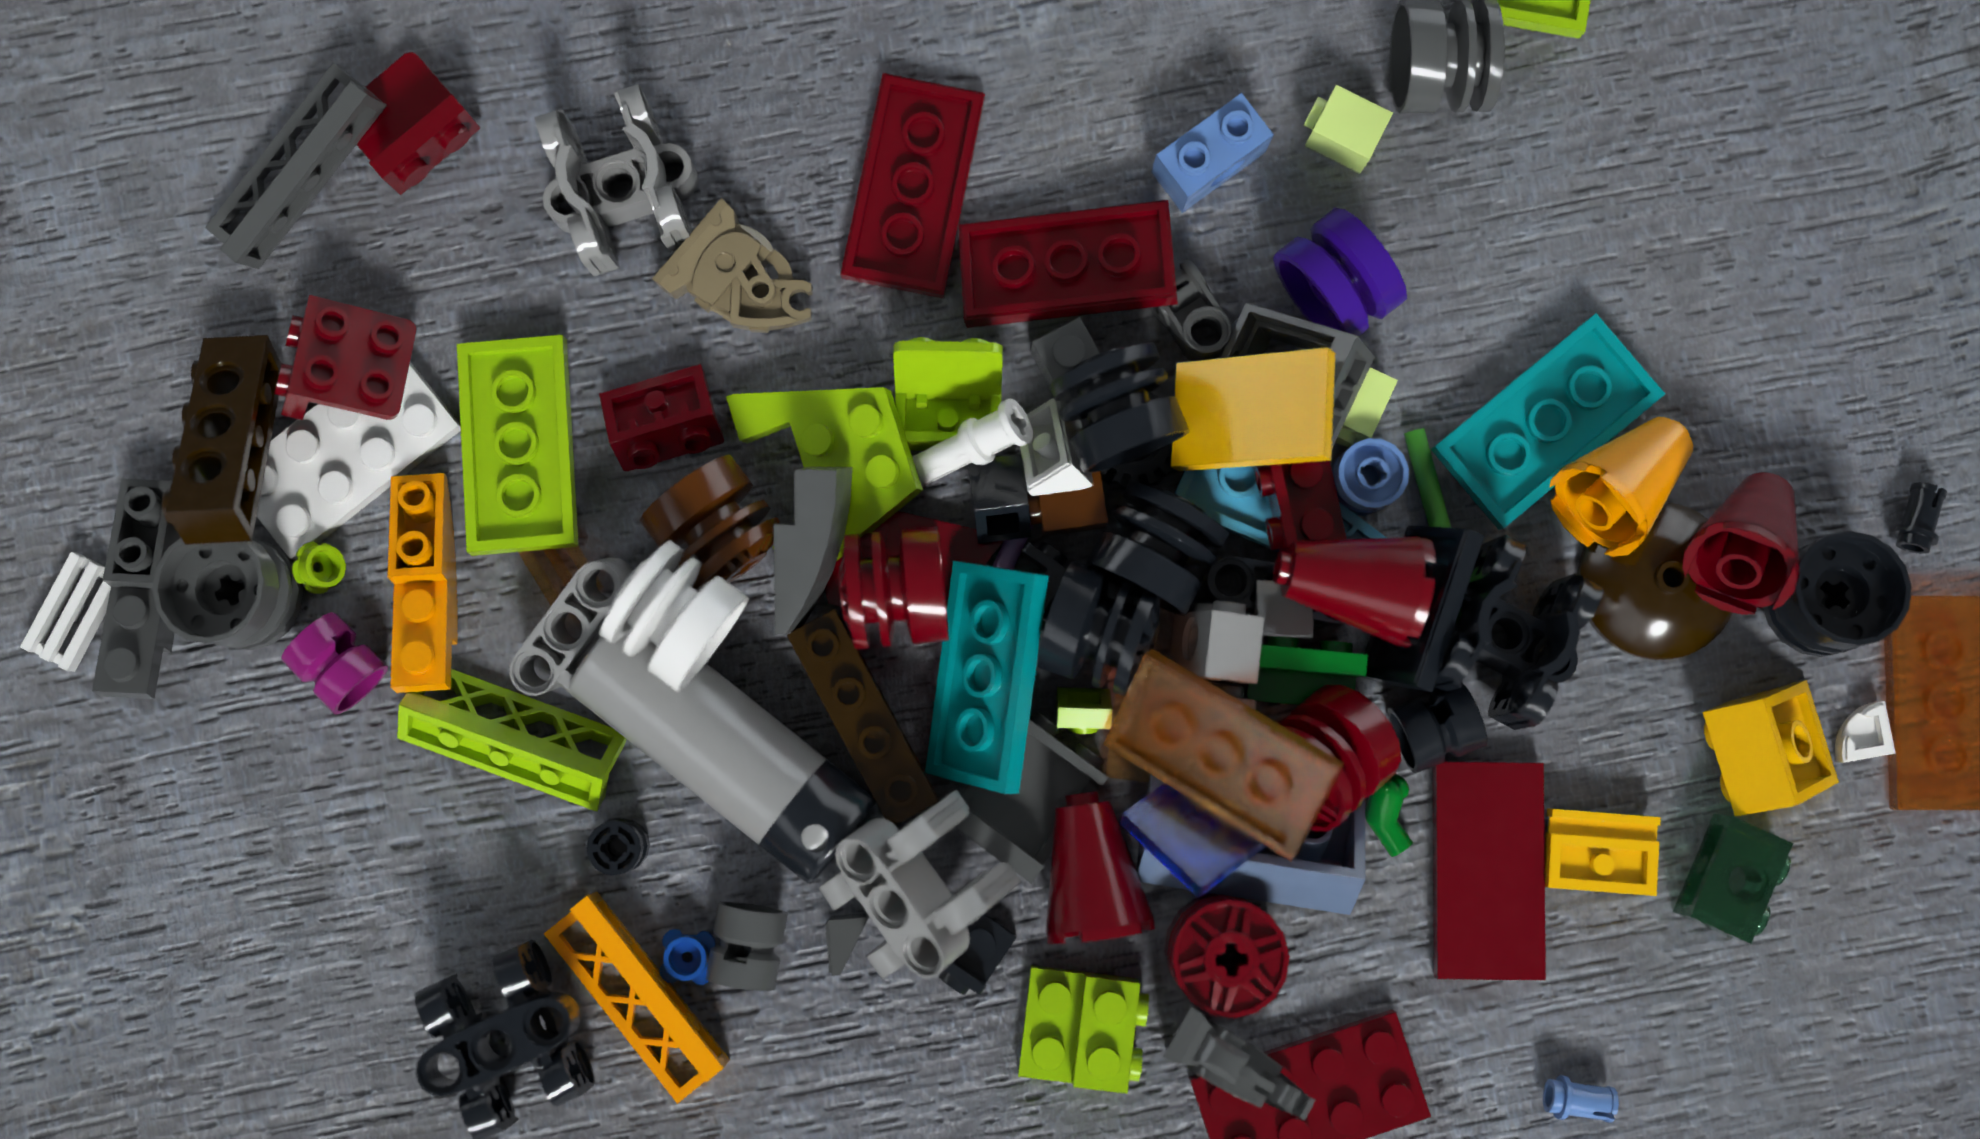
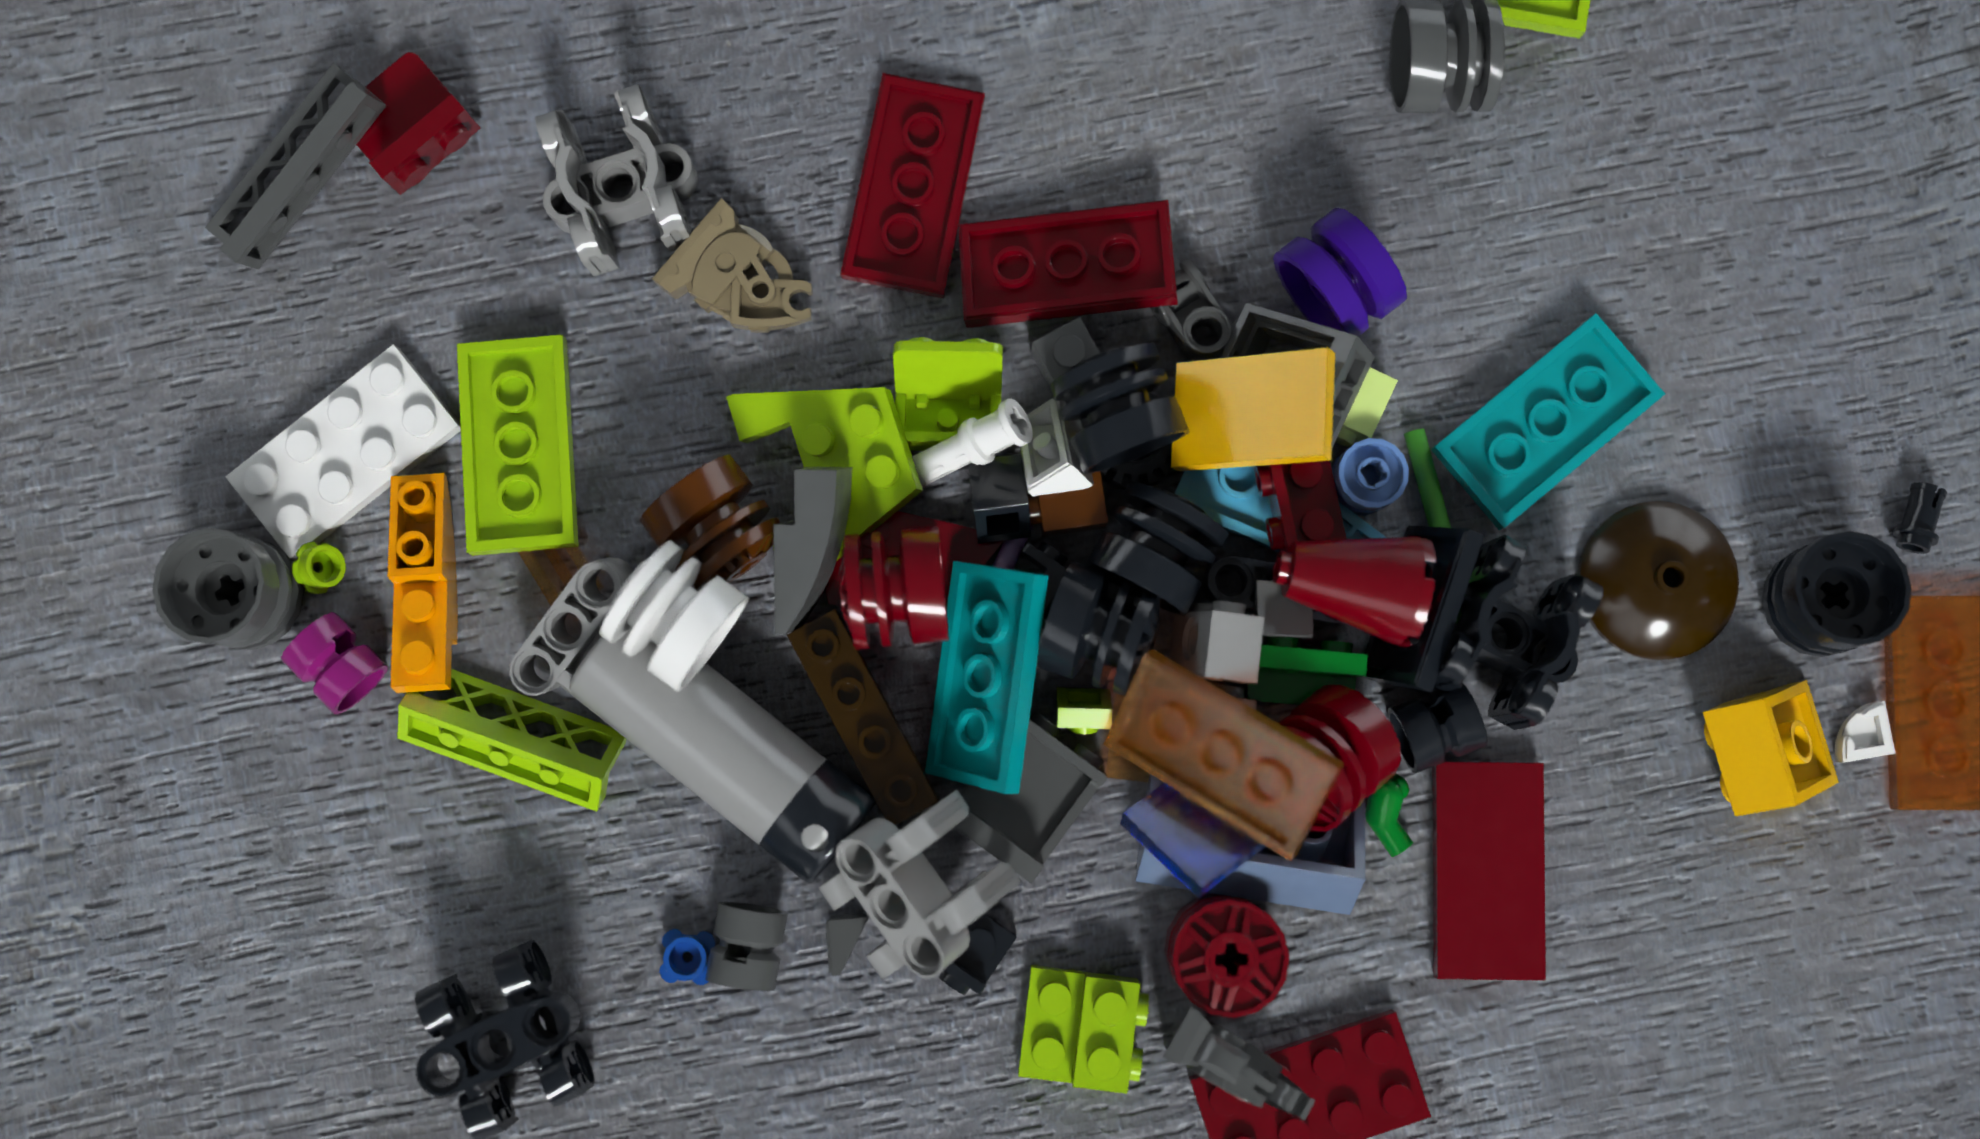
white tile [20,552,111,672] -> none
dark grey slope [92,478,181,699] -> none
dark brown brick [162,335,281,545] -> none
dark red bracket [274,295,416,420] -> none
light orange fence [544,892,730,1104] -> none
black wheel [586,818,650,876] -> none
dark red bracket [599,364,724,472] -> none
dark red cone [1045,791,1155,944] -> none
medium blue brick [1151,93,1274,213] -> none
yellowish green brick [1304,85,1393,173] -> none
medium blue pin [1543,1075,1619,1123] -> none
yellow plate [1545,808,1661,896] -> none
light orange cone [1549,417,1693,557] -> none
clear green brick [1673,814,1793,944] -> none
dark red cone [1682,472,1799,615] -> none

